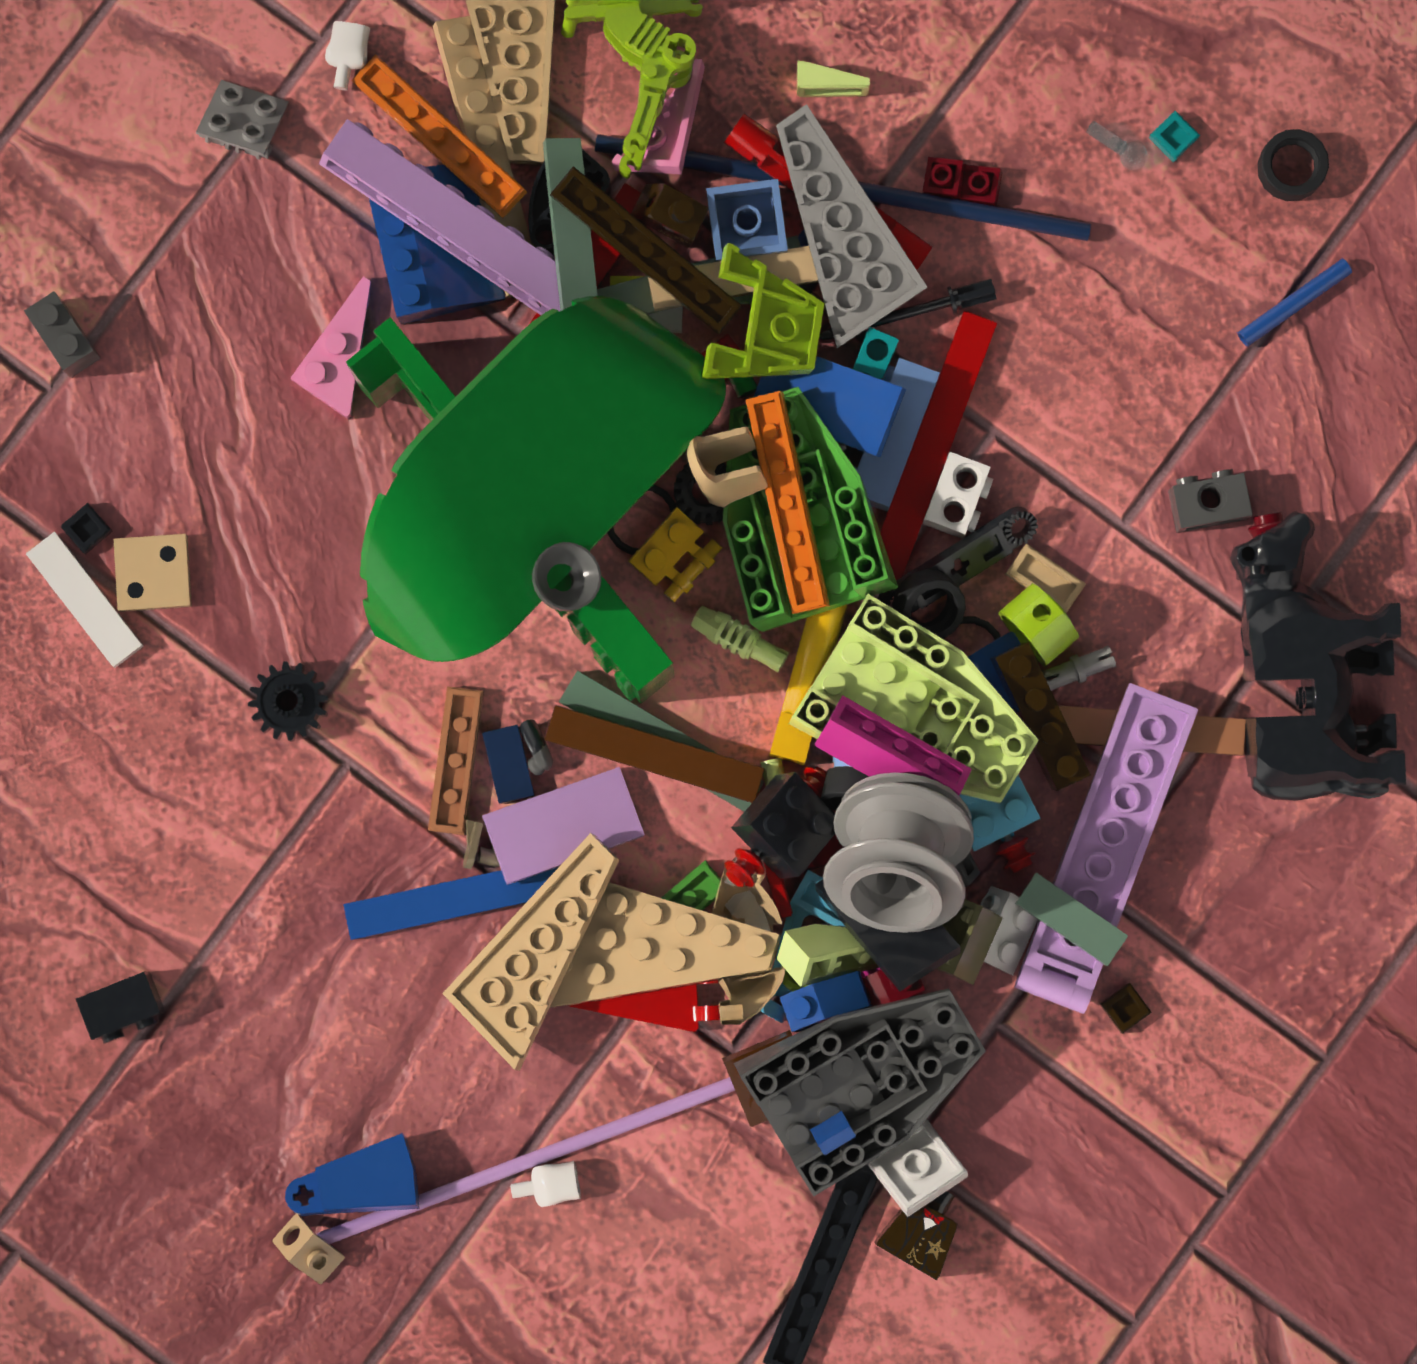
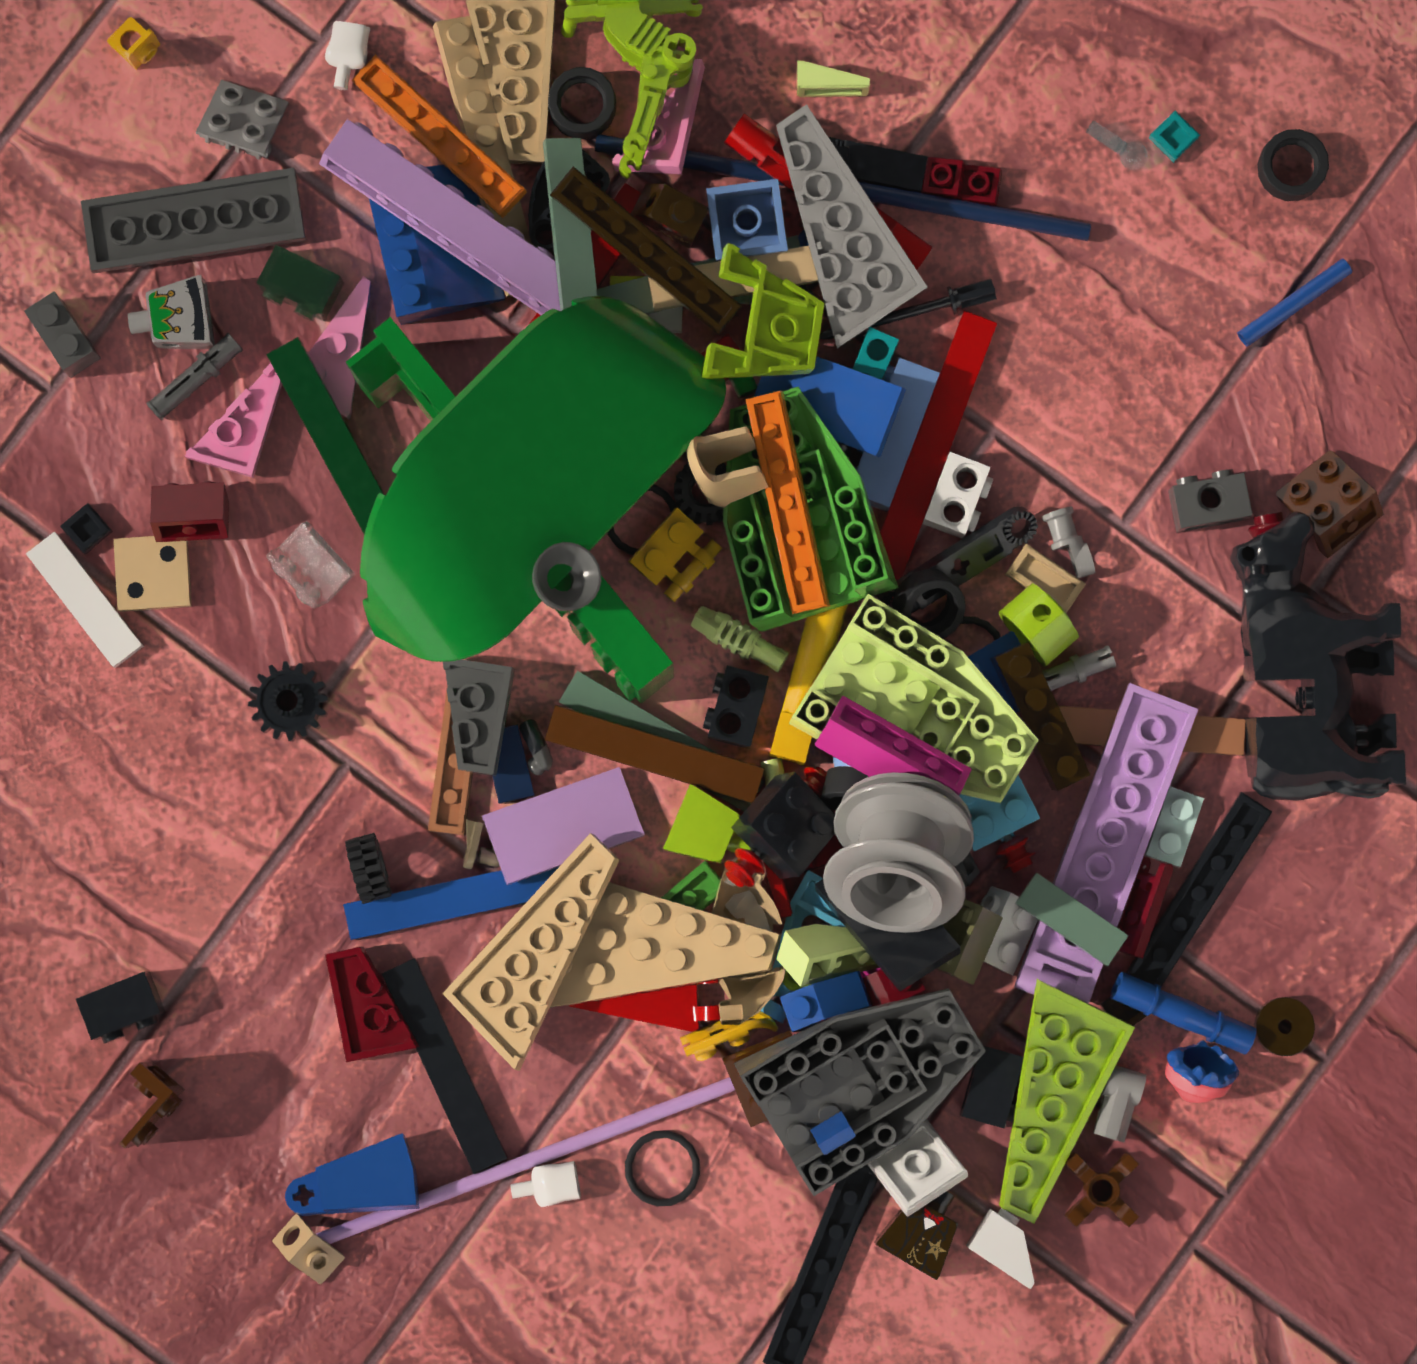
none -> dark grey plate [81,168,306,274]
none -> yellow bracket [107,17,161,70]
none -> reddish brown bracket [119,1061,185,1149]
none -> light grey torso [128,275,215,349]
none -> dark grey pin [146,333,243,421]
none -> dark red brick [150,481,229,542]
none -> bright pink wing [185,363,282,478]
none -> clear green brick [256,245,344,322]
none -> dark green tile [266,337,385,535]
none -> clear bracket [266,521,355,609]
none -> dark red wing [325,947,420,1062]
none -> black tyre [345,833,392,904]
none -> black tile [381,958,508,1174]
none -> dark grey wing [443,659,515,776]
none -> black tyre [548,67,616,140]
none -> black piece [625,1131,700,1207]
none -> lime torso [663,784,751,864]
none -> yellow piece [680,1011,778,1061]
none -> black brick [703,665,769,749]
none -> black hinge [829,137,928,193]
none -> black brick [959,1046,1024,1129]
none -> white slope [966,1208,1035,1289]
none -> lime wing [999,979,1135,1224]
none -> light grey connector [1041,506,1096,579]
none -> reddish brown pin [1064,1152,1139,1227]
none -> light grey piece [1093,1065,1147,1142]
none -> blue piece [1110,972,1257,1055]
none -> dark red hinge [1117,856,1173,959]
none -> black tile [1125,792,1272,987]
none -> light aqua plate [1145,786,1204,868]
none -> blue hair [1165,1040,1239,1103]
none -> dark brown piece [1254,997,1315,1056]
none -> reddish brown bracket [1276,451,1384,558]

